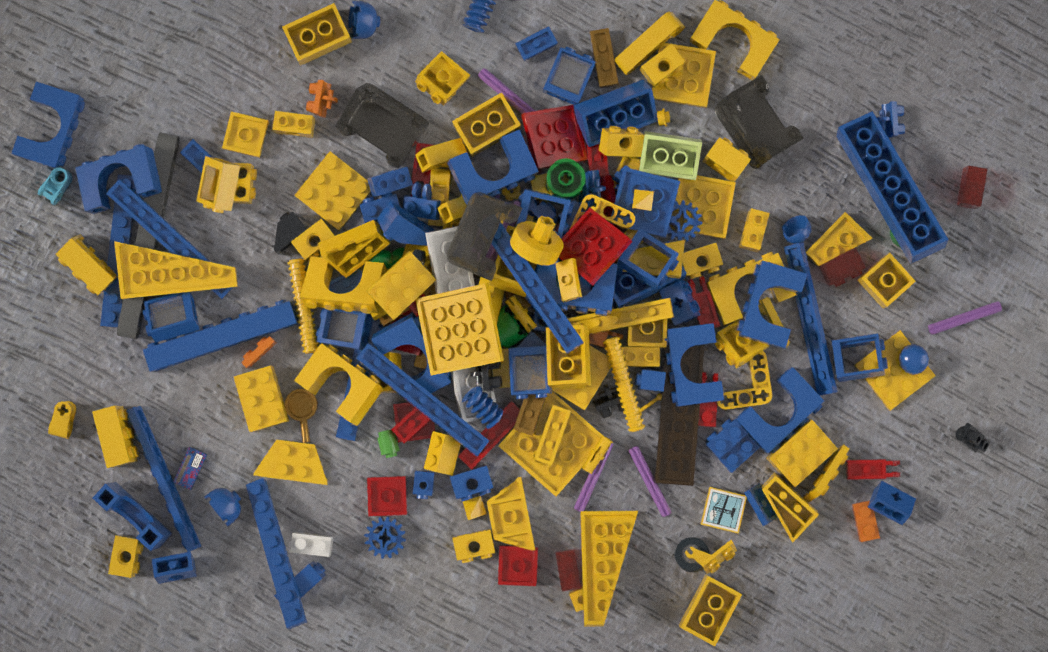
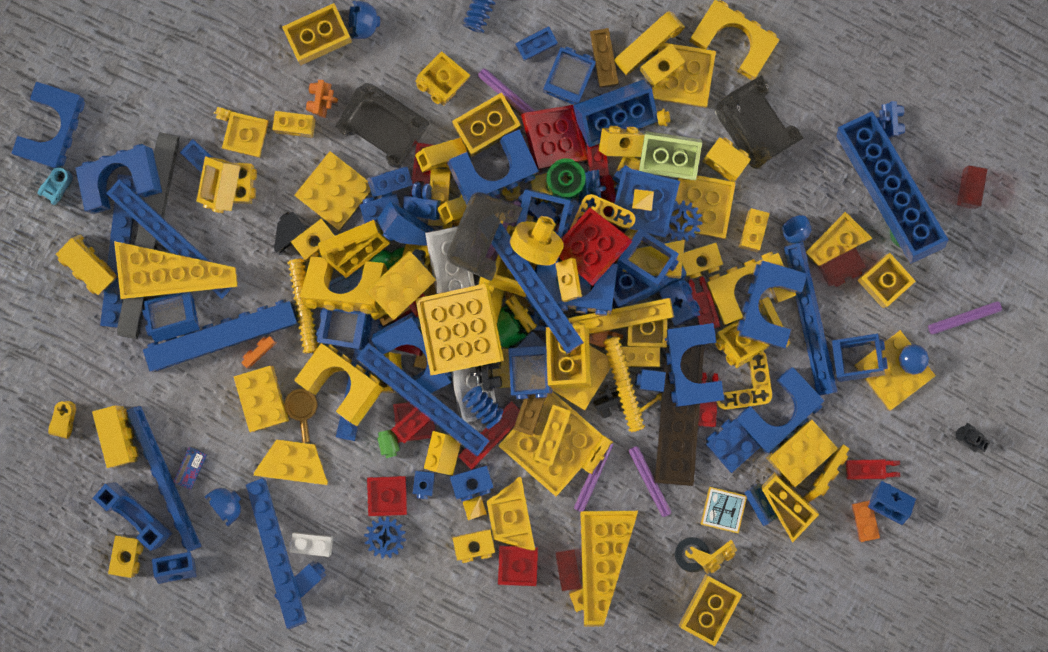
none -> yellow plate [213,107,232,121]

